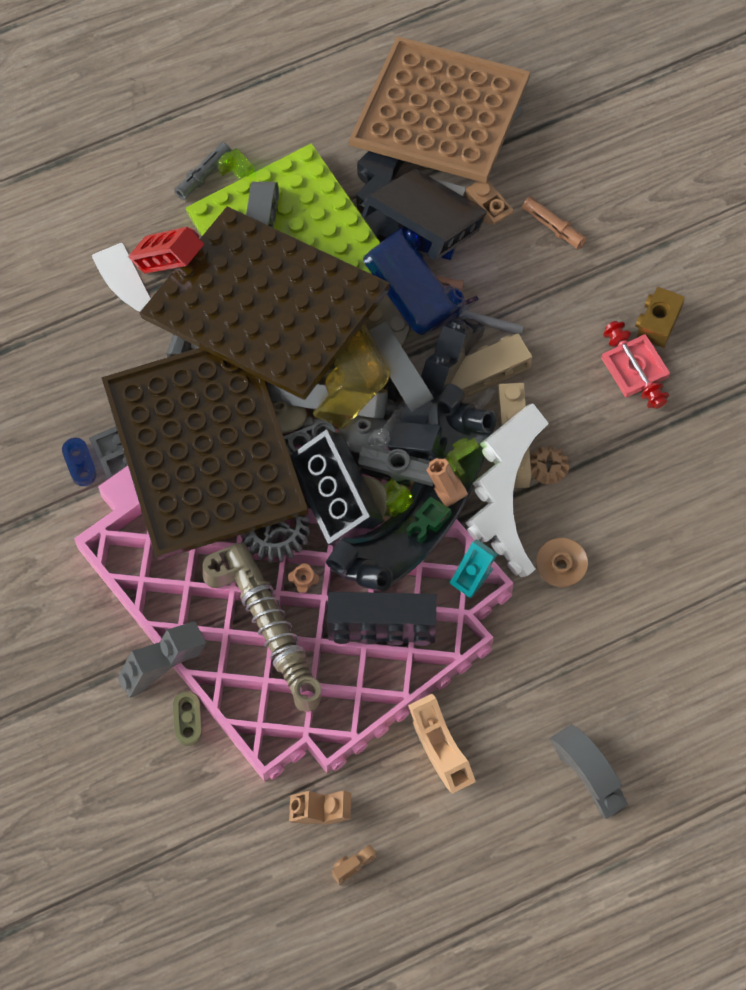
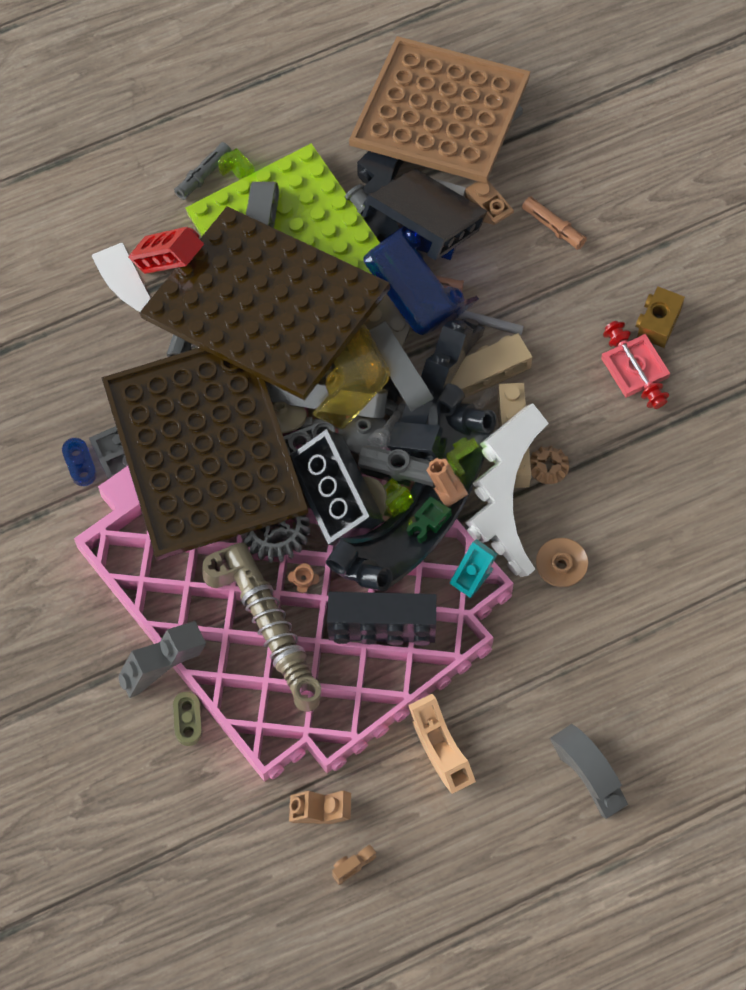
none -> dark grey bush [345,184,367,216]

